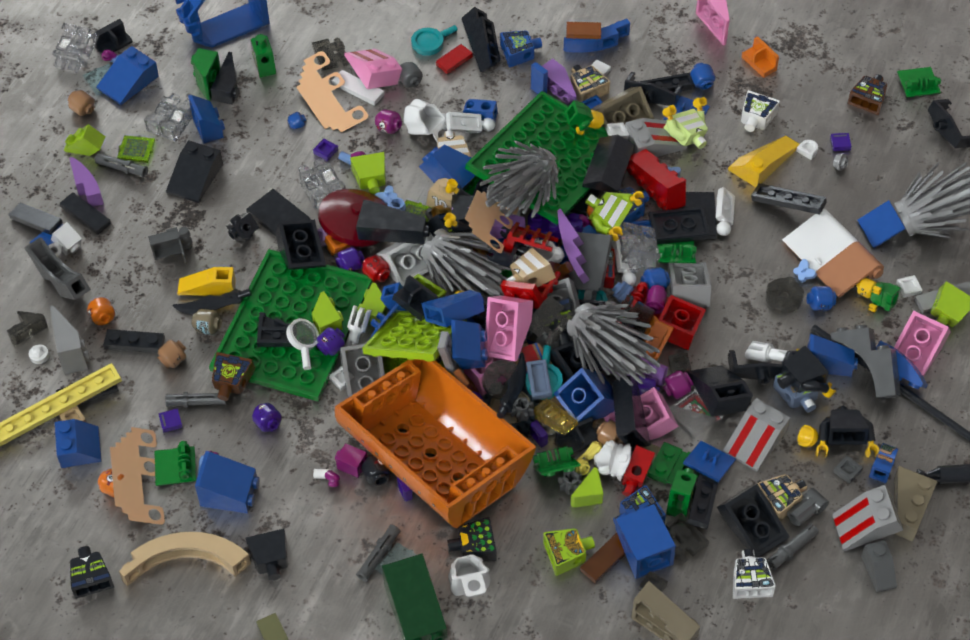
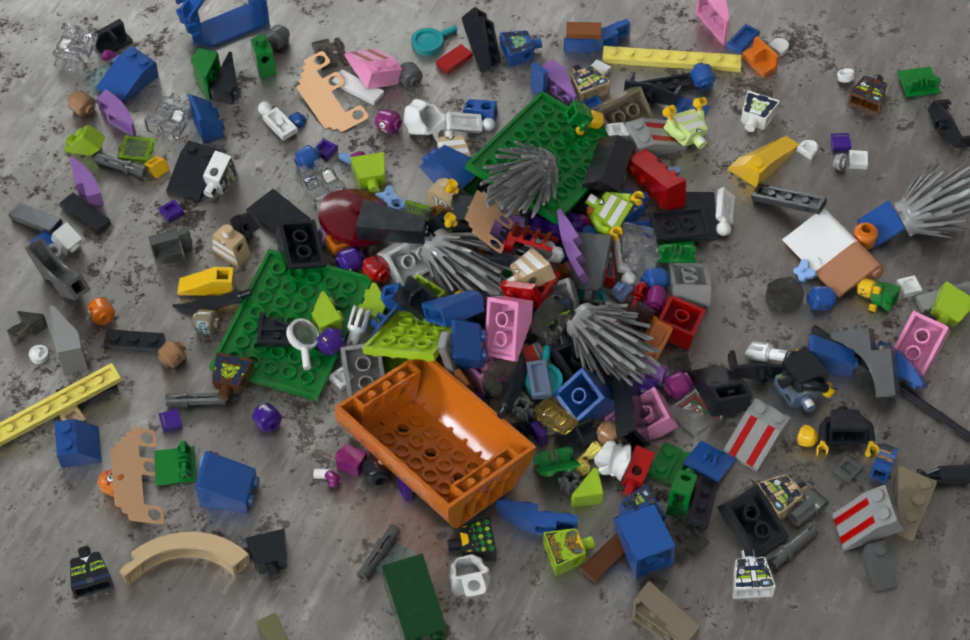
none -> medium lavender slope [97,90,136,137]
none -> yellow slope [143,156,170,178]
none -> dark purple tile [159,199,185,223]
none -> white torso [203,150,238,198]
none -> tan torso [212,224,251,268]
none -> white plate [258,101,298,141]
none -> dark grey head [265,24,290,50]
none -> blue head [294,145,321,172]
none -> blue slope [497,499,578,535]
none -> light yellow plate [602,46,741,72]
none -> blue tile [726,24,760,55]
none -> white tile [768,38,789,57]
none -> white tile [837,68,855,82]
none -> white tile [848,150,868,170]
none -> orange head [853,223,878,250]

